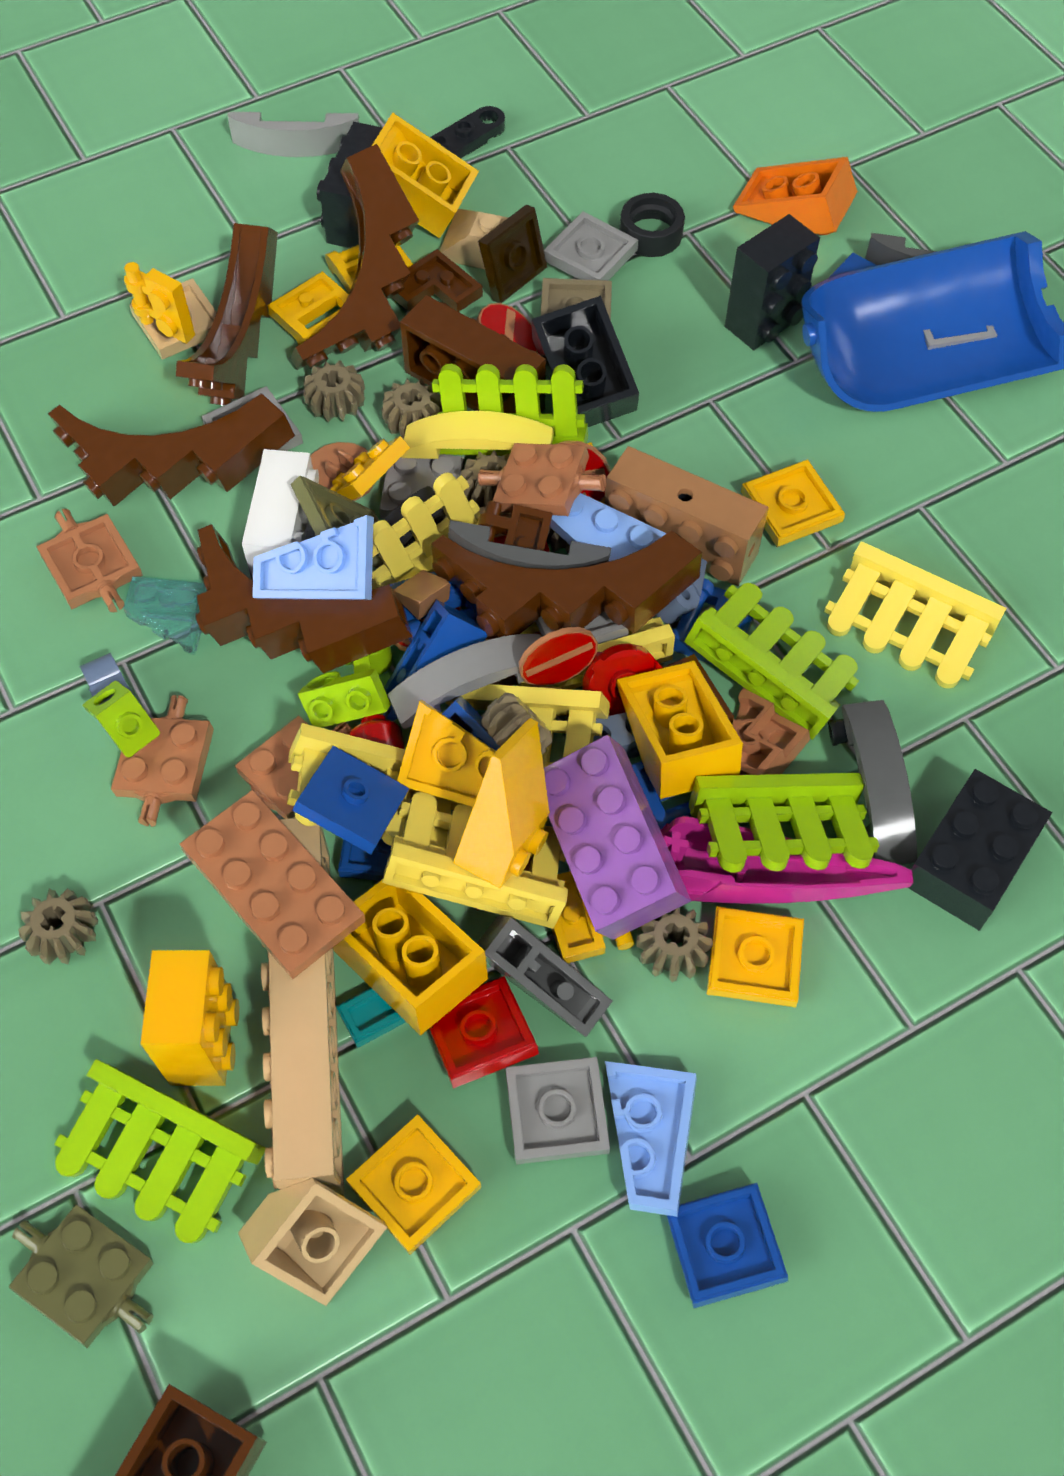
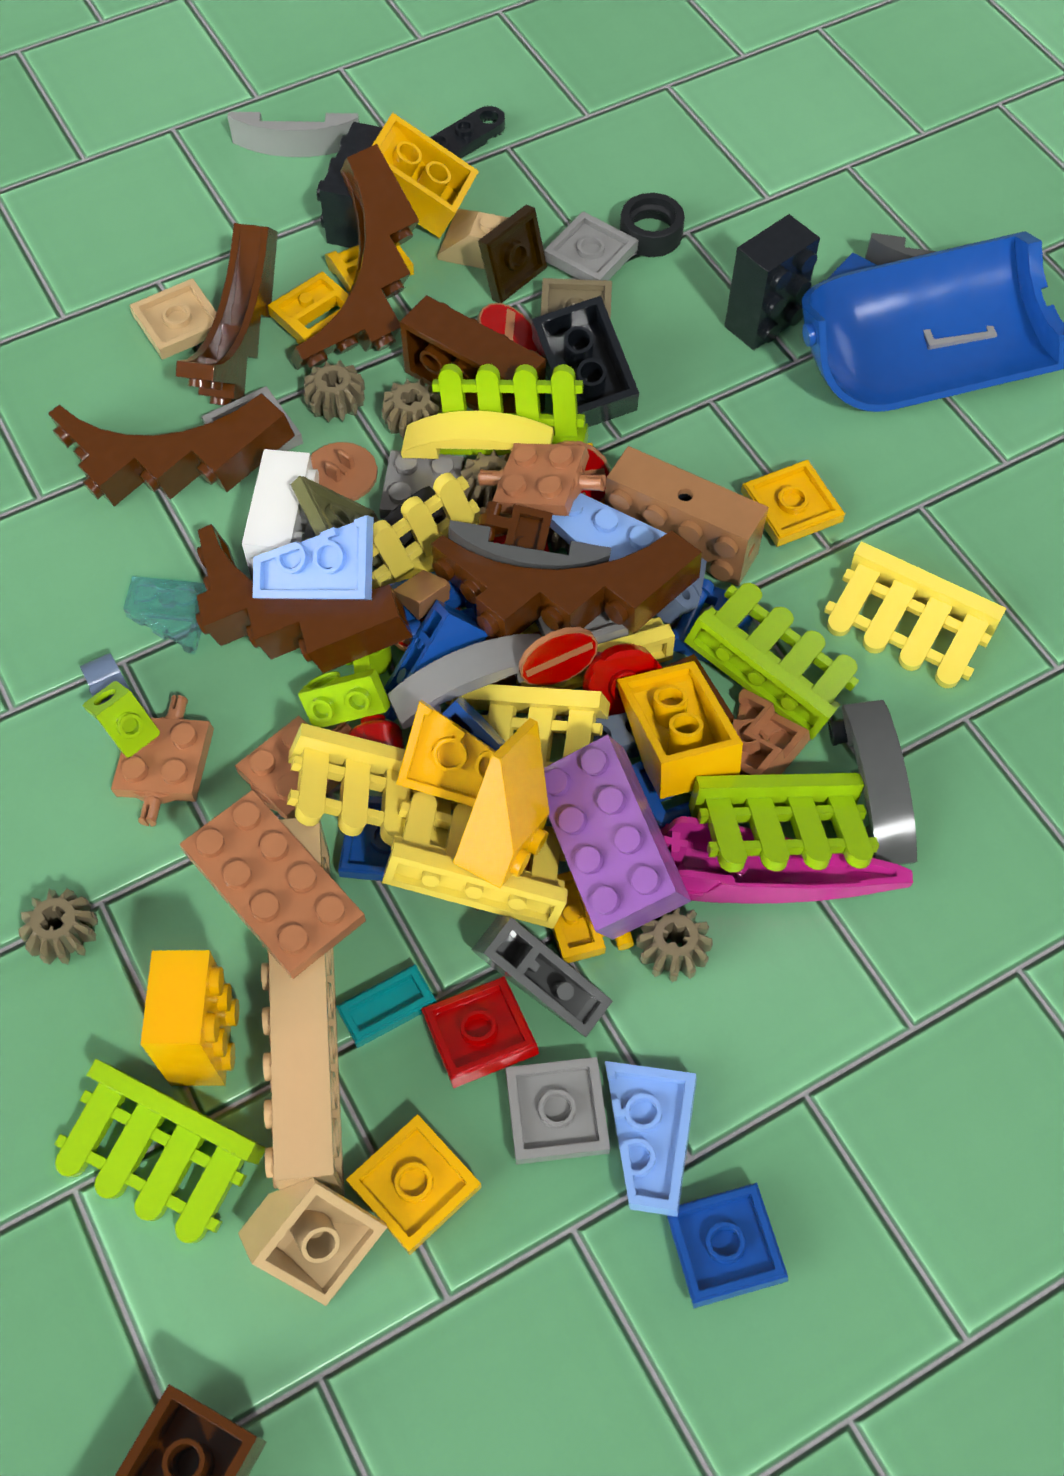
olive plate [8,1204,153,1349] -> none
nougat plate [36,509,143,613] -> none
yellow plate [124,262,195,344] -> none
blue plate [292,746,409,854] -> none
yellow plate [330,436,410,500] -> none
yellow brick [333,880,488,1036] -> none
reddish brown plate [392,249,483,312] -> none
dark tan gear [481,692,553,755] -> none
yellow plate [706,906,804,1008] -> none
orange slope [733,157,857,235] -> none
black brick [908,769,1052,931] -> none

